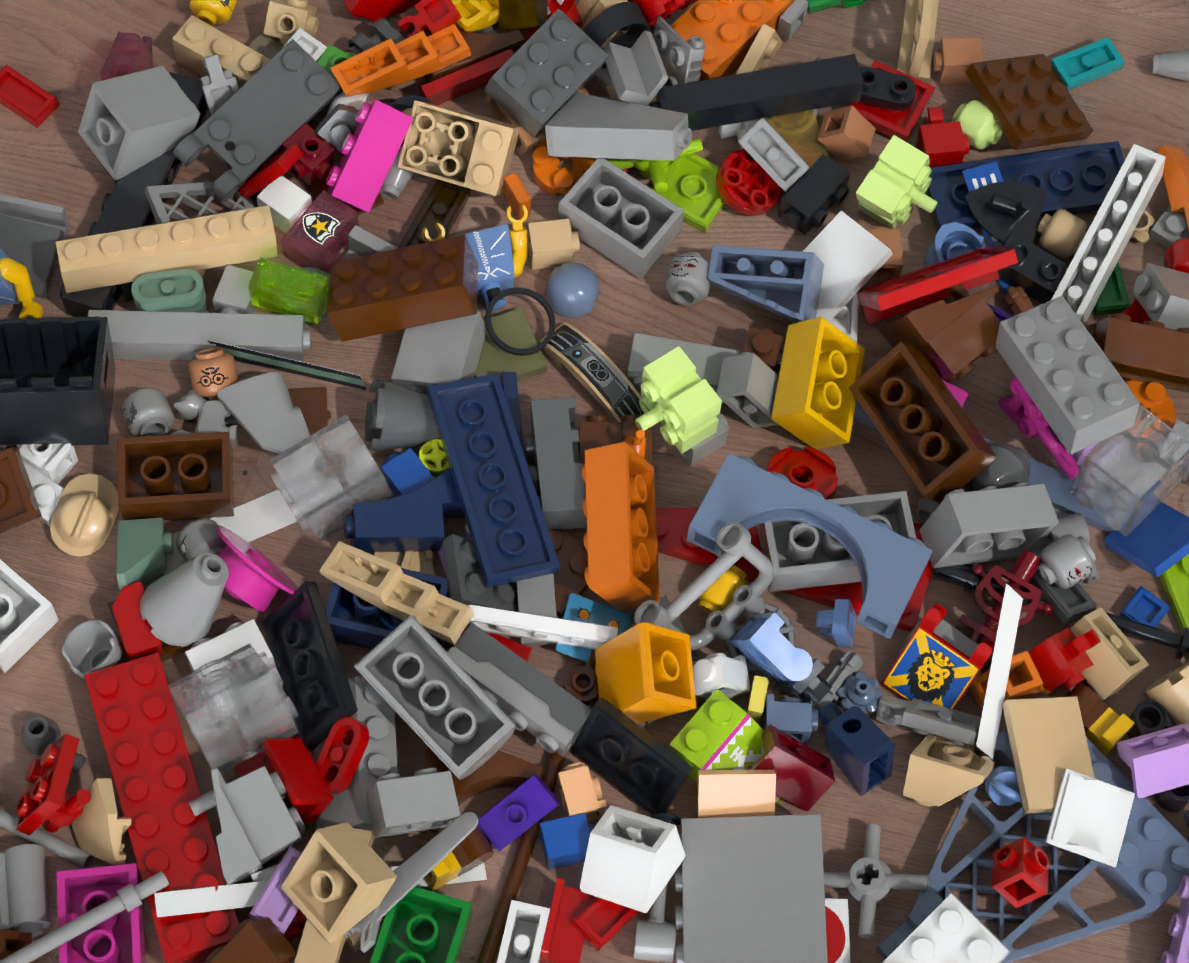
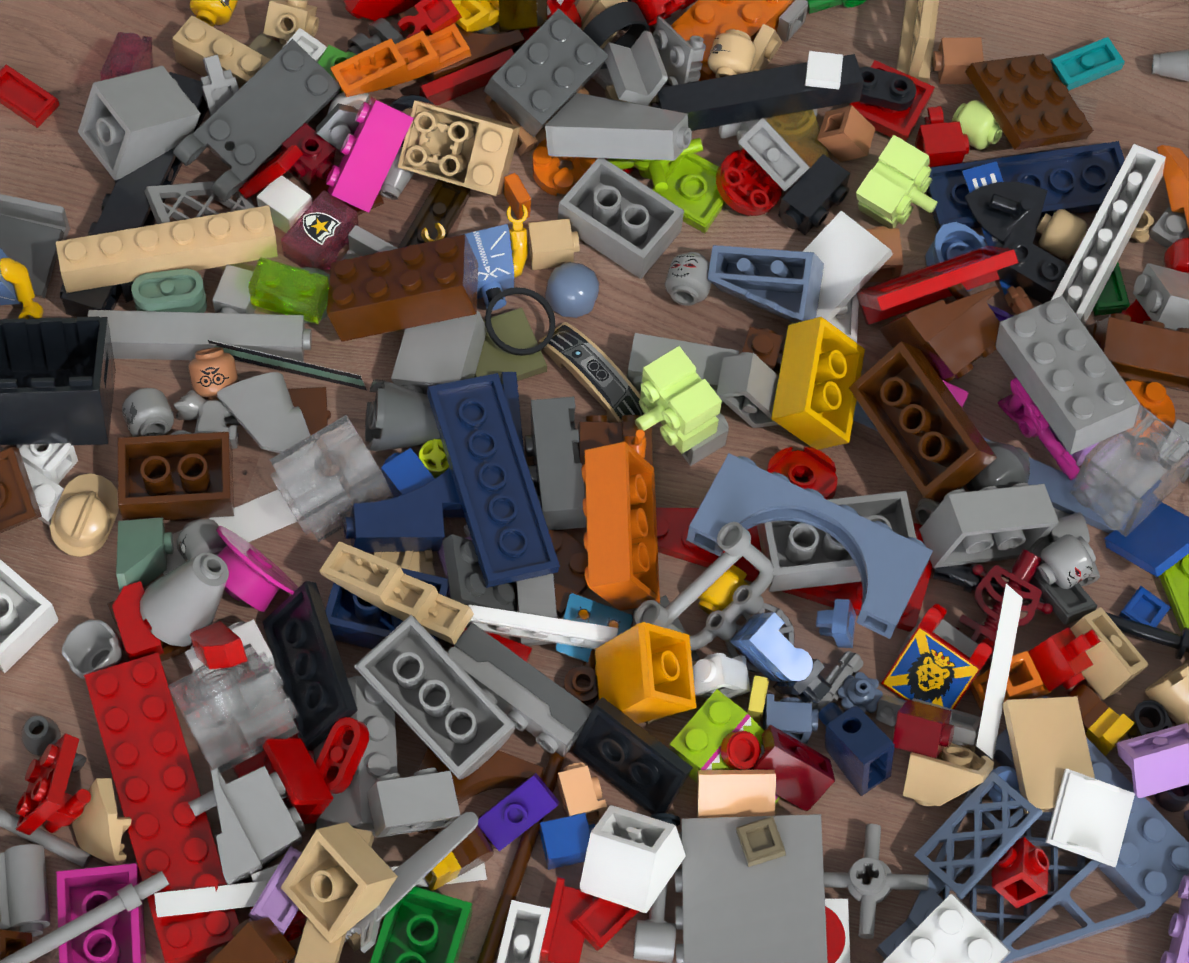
none -> red piece [190,621,248,669]
none -> tan head [708,29,756,78]
none -> red tile [721,731,761,770]
none -> dark tan tile [736,816,786,867]
none -> white tile [805,51,843,90]
none -> dark red brick [893,699,955,759]
none -> sand blue window [914,771,1043,900]

